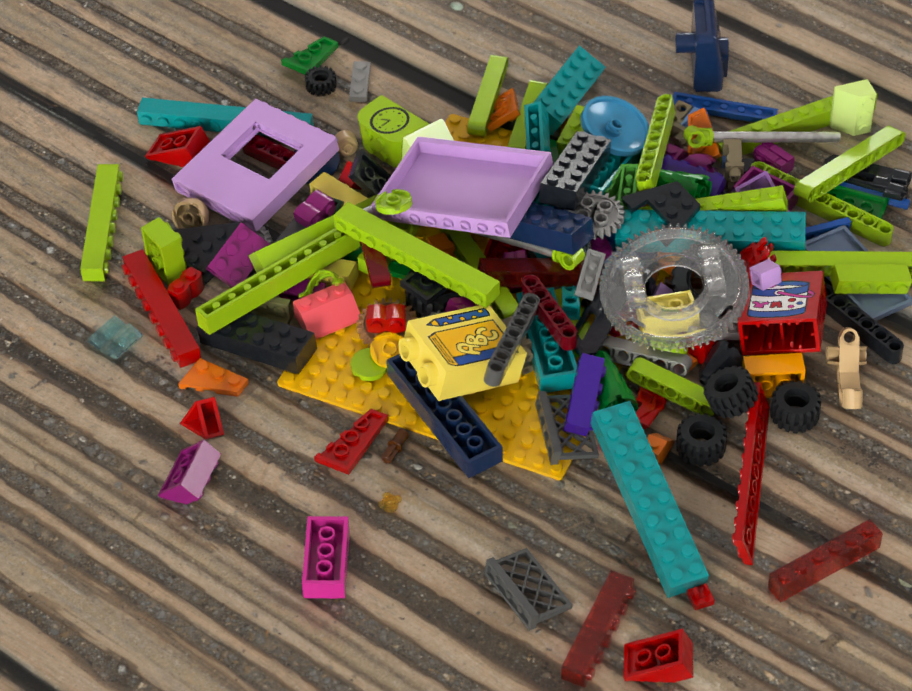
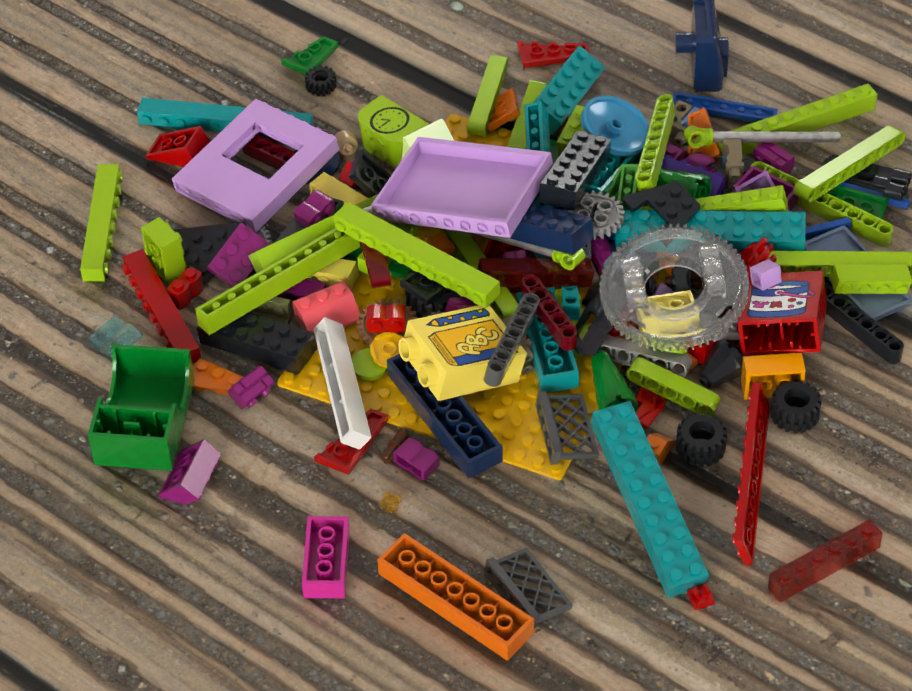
tan cylinder [172,198,209,229] -> none
red slope [180,396,224,439] -> none
lime helmet [299,270,344,298] -> none
light grey plate [349,61,371,102] -> none
lime tile [375,189,413,215] -> none
clear red brick [561,571,636,688] -> none
dark purple brick [563,353,607,436] -> none
light grey plate [574,248,606,301] -> none
red slope [623,629,693,683] -> none
black tyre [703,366,758,418] -> none
tan connector [826,327,867,409] -> none
yellowish green slope [829,79,876,136] -> none
none -> green piece [88,344,195,471]
none -> magenta brick [227,365,274,409]
none -> white brick [313,317,372,450]
none -> orange brick [377,533,534,661]
none -> magenta brick [393,438,440,481]
none -> red wing [517,41,590,68]

